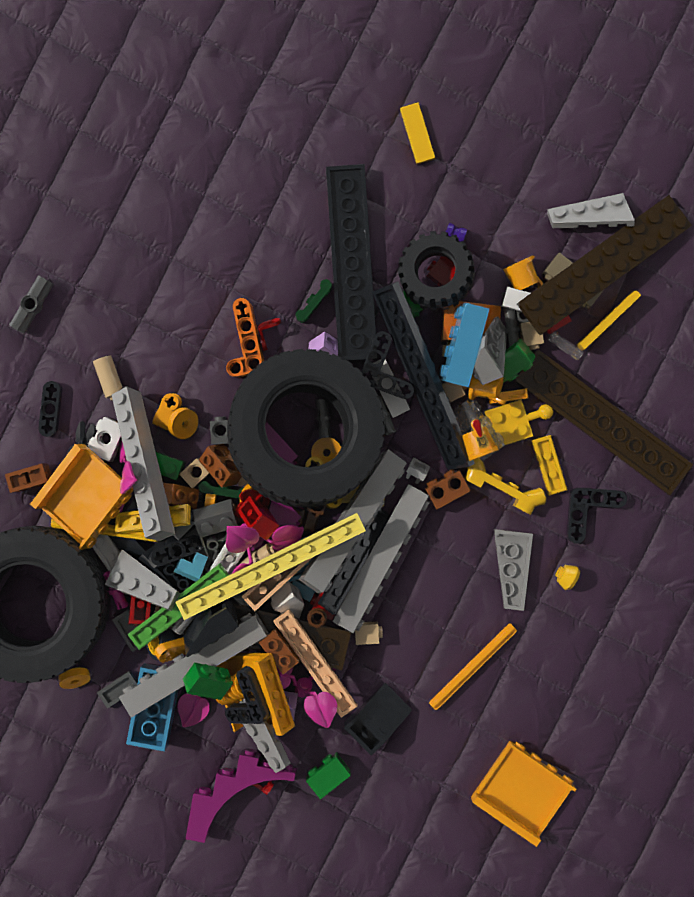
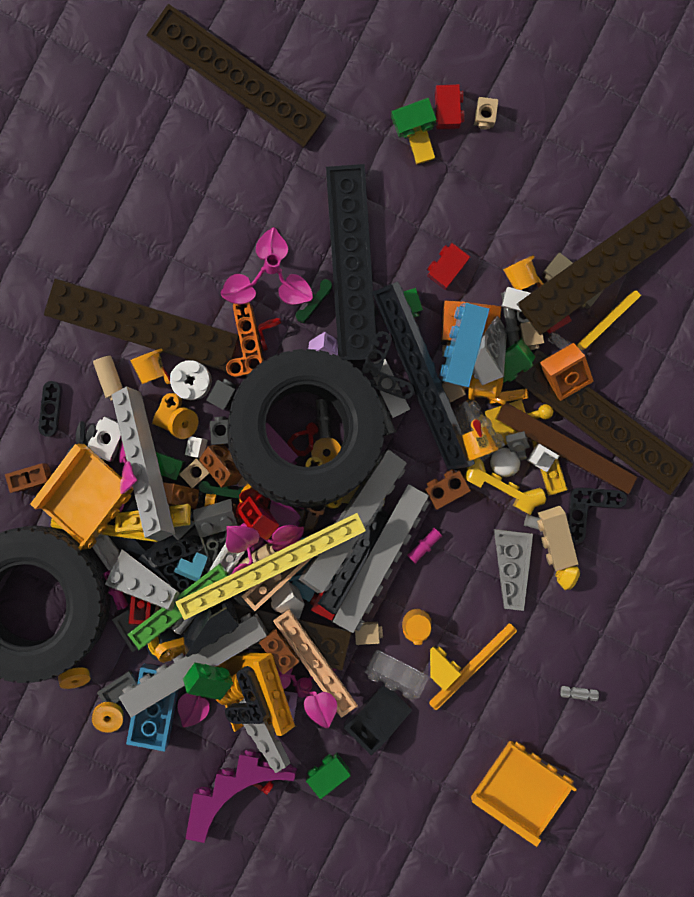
dark grey piece [9,275,54,334] -> none
reddish brown cone [307,608,327,628] -> none
black tyre [398,231,475,311] -> none
light grey tile [406,457,430,484] -> none
dark purple wheel [446,223,467,242] -> none
light grey wing [547,193,635,228] -> none
none -> dark brown plate [44,279,239,372]
none -> light orange piece [92,702,124,733]
none -> light orange hat [130,348,171,384]
none -> dark brown plate [146,4,326,148]
none -> white brick [170,361,212,400]
none -> white plate [185,437,207,458]
none -> dark grey brick [206,379,237,411]
none -> dark pink plant [220,227,313,305]
none -> red piece [287,423,318,456]
none -> clear brick [364,650,429,700]
none -> green brick [391,98,436,139]
none -> light orange hat [402,609,432,645]
none -> dark pink pin [407,528,443,564]
none -> yellow slope [430,646,462,691]
none -> red brick [435,84,464,130]
none -> tan brick [474,97,498,130]
none -> white hair [490,447,521,478]
none -> reddish brown tile [495,402,637,494]
none -> dark grey plate [505,431,530,461]
none -> light grey pin [524,514,543,532]
none -> white panel [527,444,559,472]
none -> tan brick [537,506,578,571]
none -> orange slope [540,343,594,401]
none -> light grey axle [560,686,599,701]

